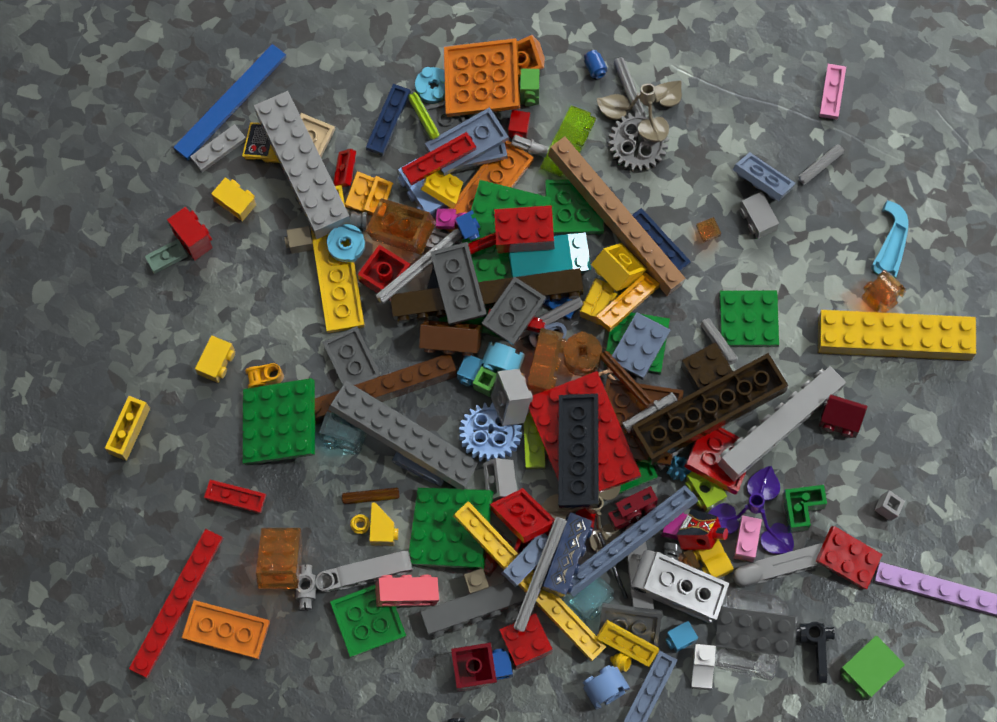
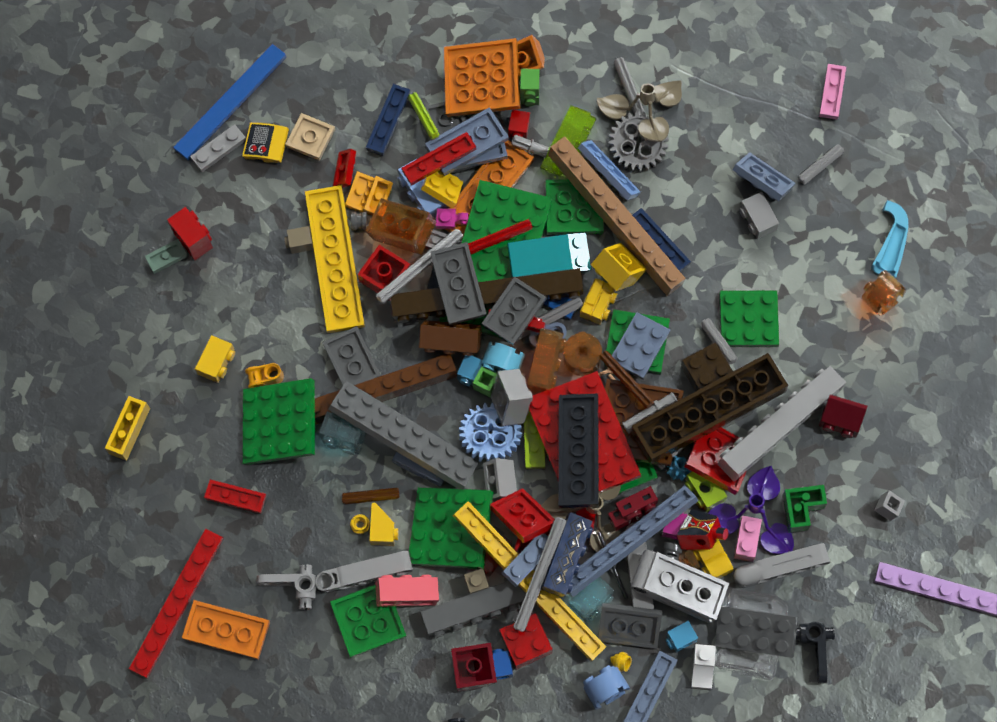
yellow brick [211,177,256,222] -> none
light grey brick [254,91,351,239] -> none
clear orange brick [256,528,303,589] -> none
medium azure plate [327,224,365,262] -> none
medium azure plate [415,67,445,104] -> none
blue brick [454,210,480,241] -> none
red brick [494,205,555,253] -> none
blue brick [584,50,608,79] -> none
light orange plate [595,272,660,332] -> none
yellow plate [597,620,659,667] -> none
clear orange plate [696,217,721,243] -> none
red plate [815,526,883,590] -> none
yellow brick [818,310,976,361] -> none
bright green brick [840,635,905,700] -> none
none -> medium blue plate [578,140,640,200]

